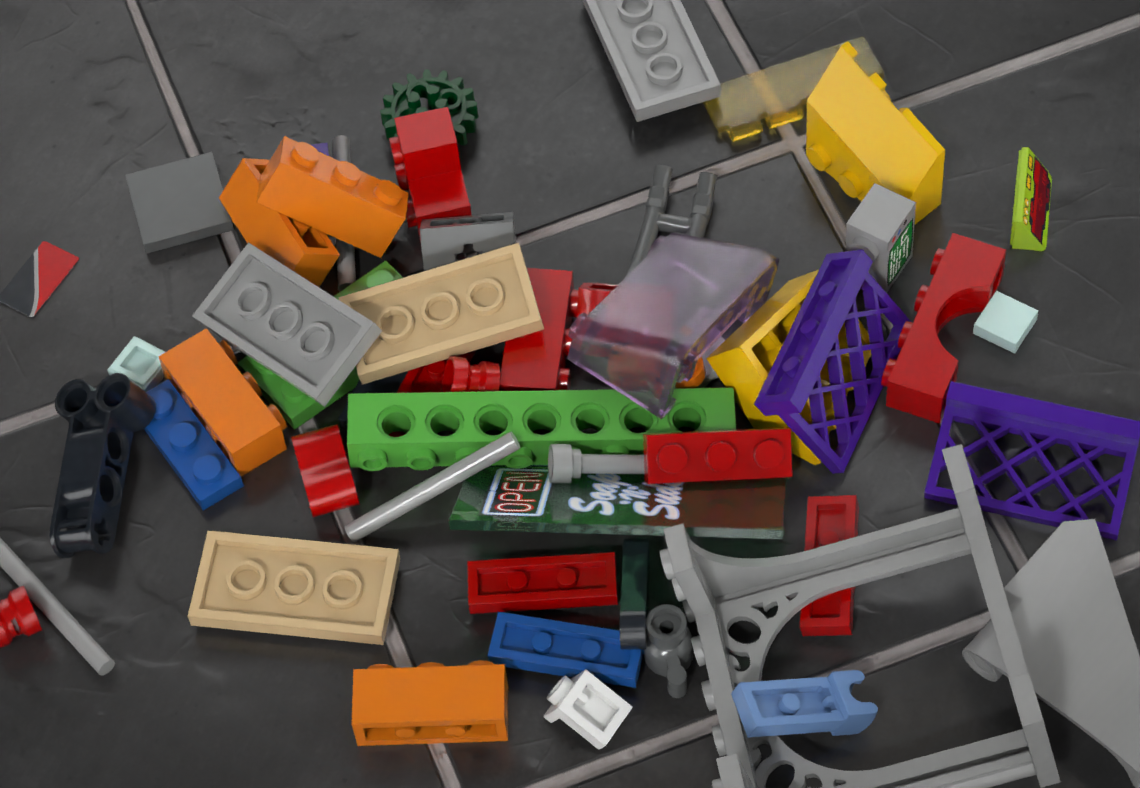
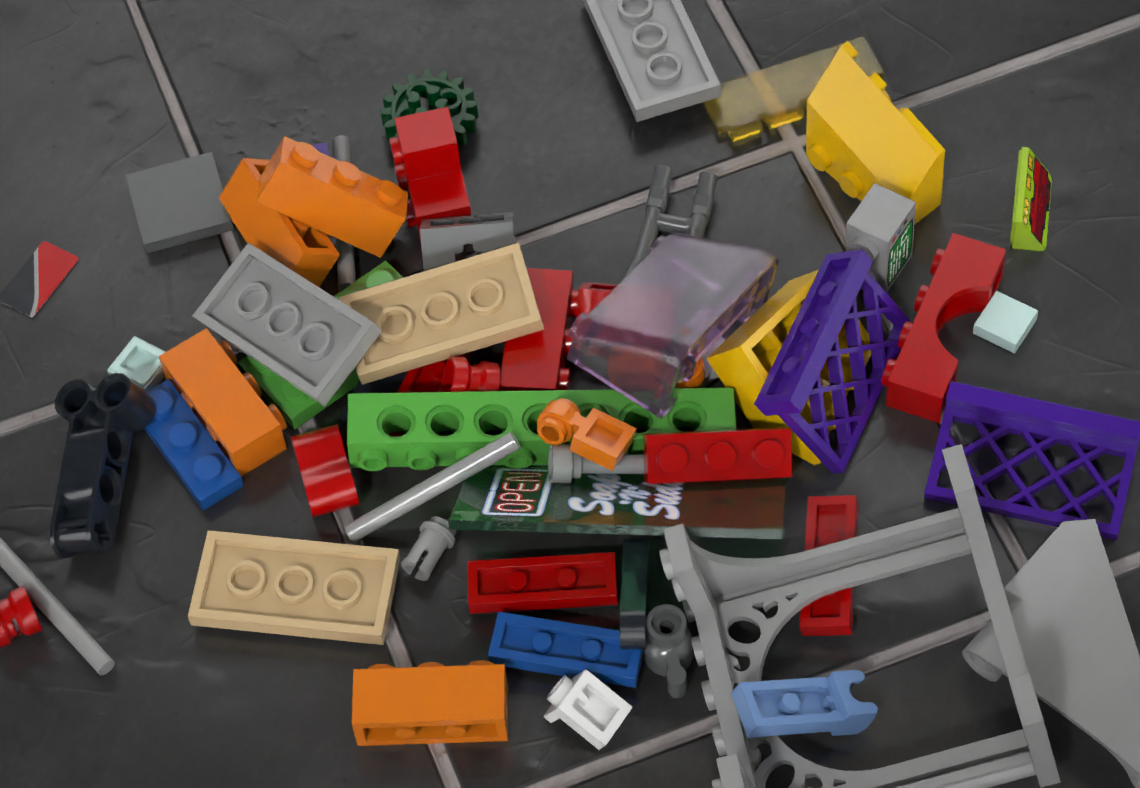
none -> light grey pin [401,516,456,581]
none -> orange plate [537,398,637,471]

